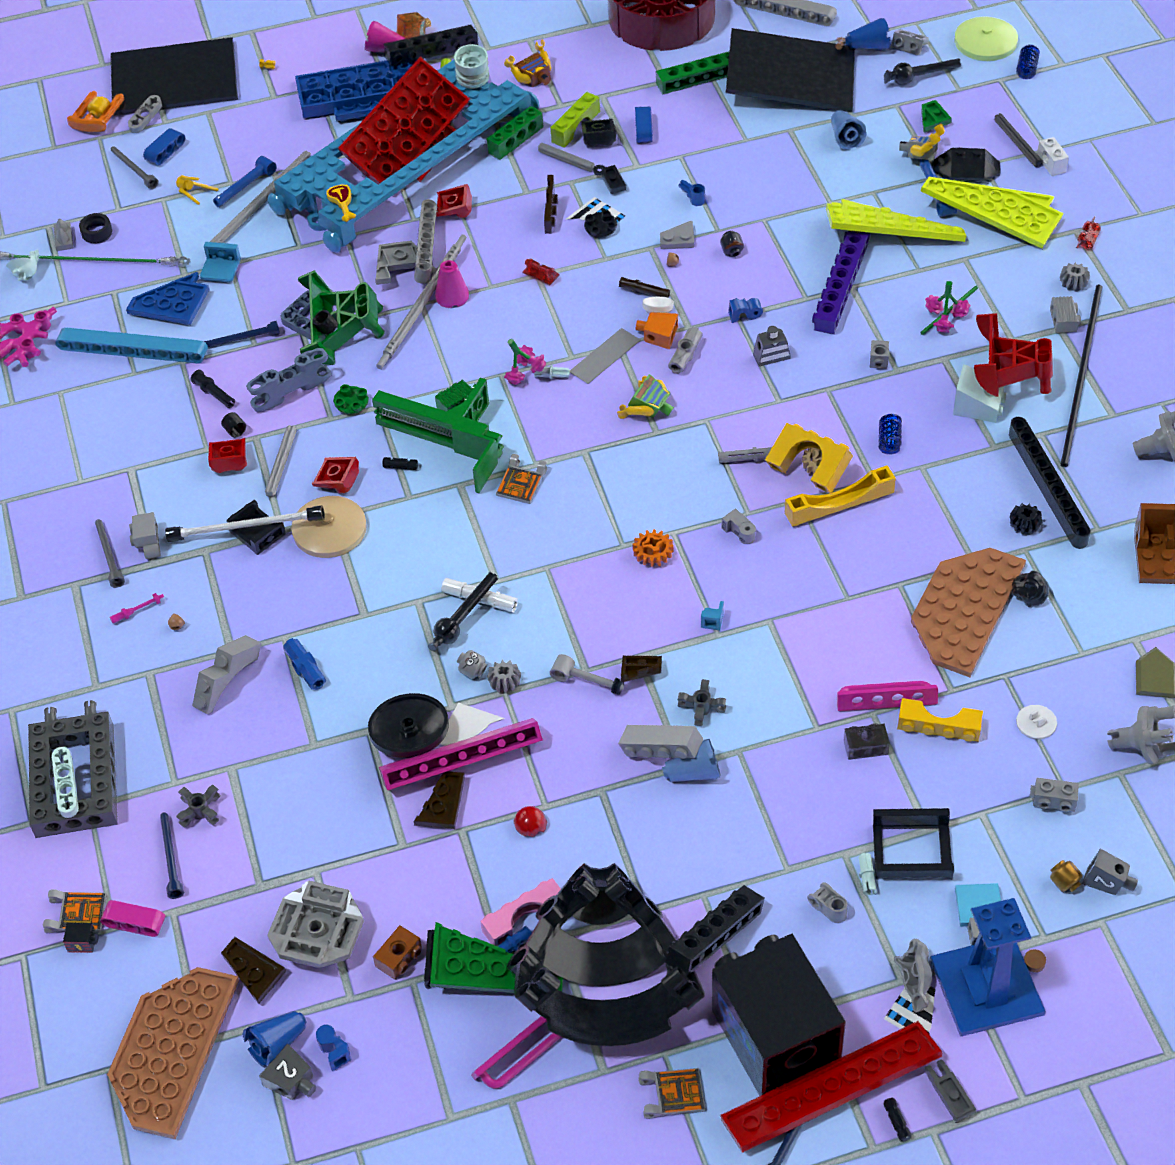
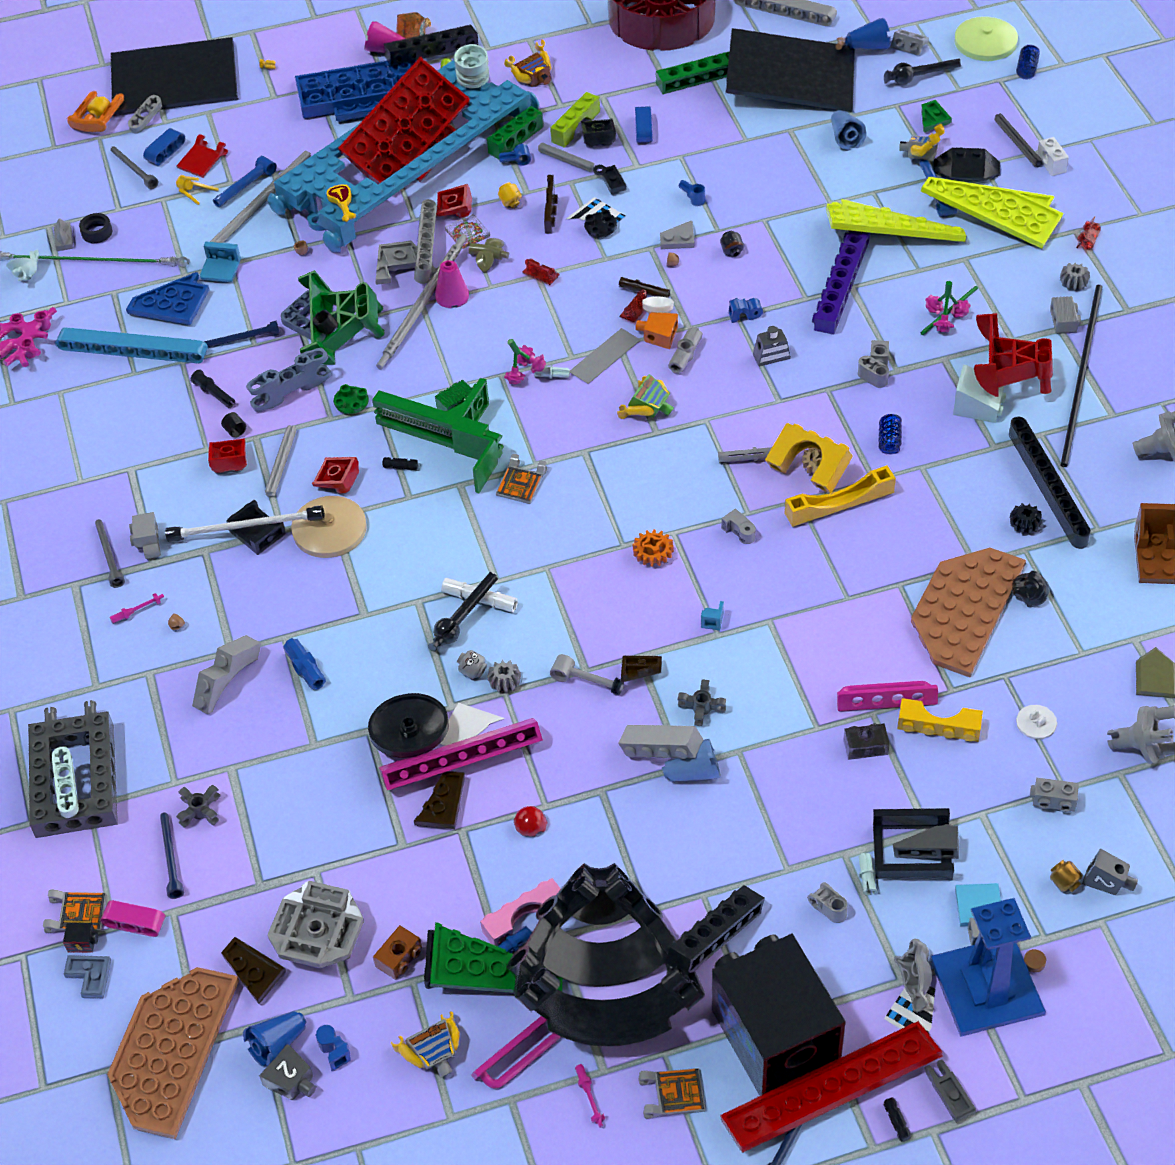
none -> sand blue tile [63,955,111,999]
none -> red flag [176,134,228,178]
none -> medium nougat hinge [293,240,308,255]
none -> torso [391,1011,460,1077]
none -> clear tile [445,213,490,250]
none -> olive plant [469,238,509,273]
none -> yellow head [498,182,522,208]
none -> blue axle [499,144,531,166]
none -> dark pink piece [575,1064,605,1128]
none -> clear red hinge [619,290,647,323]
none -> light grey beam [858,356,889,388]
none -> dark grey slope [893,824,959,859]

